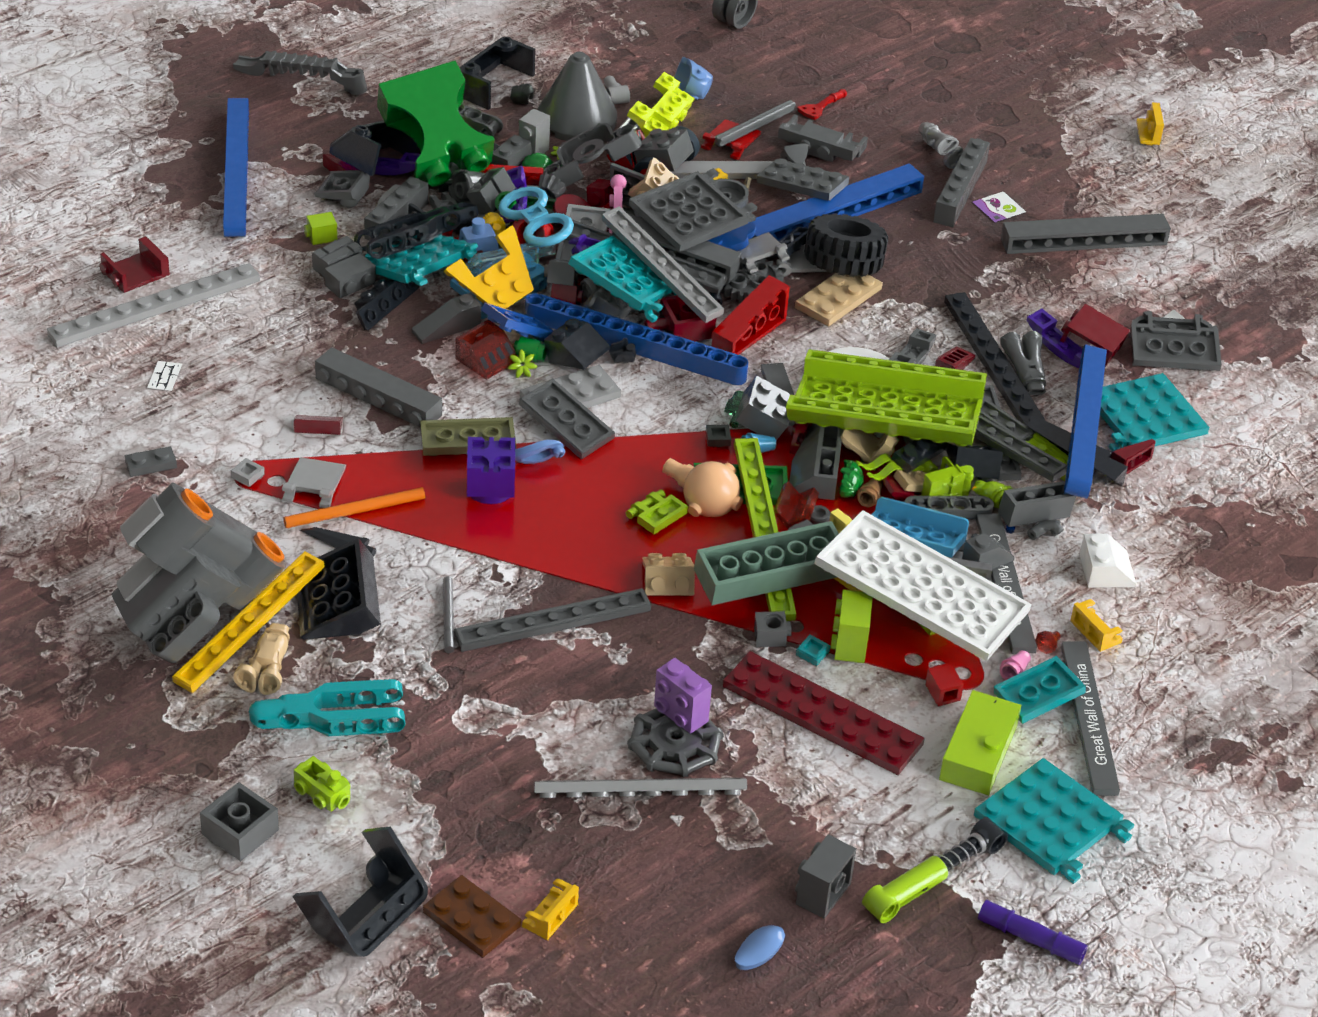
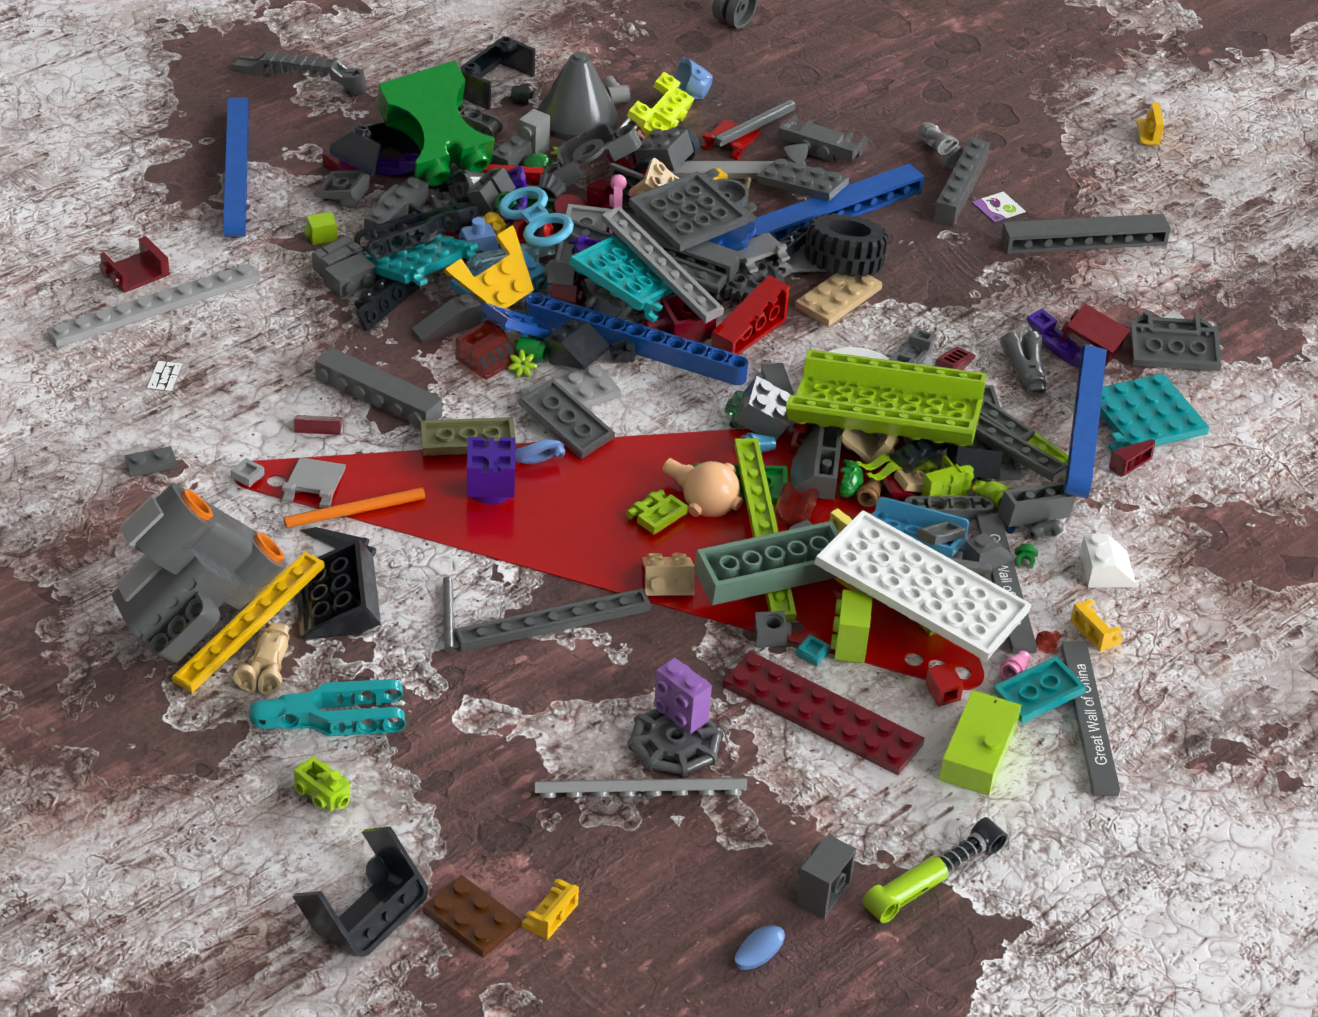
dark grey brick [200,782,279,862] -> none
pearl dark grey plate [706,424,731,447] -> none
red piece [797,89,847,120] -> none
dark grey tile [806,505,830,525] -> none
black plate [944,292,1046,433] -> none
teal plate [973,758,1134,884] -> none
dark purple piece [978,899,1088,965] -> none
black wedge [1026,416,1128,486] -> none
none -> dark grey tile [916,521,966,546]
none -> green plate [1014,544,1038,569]

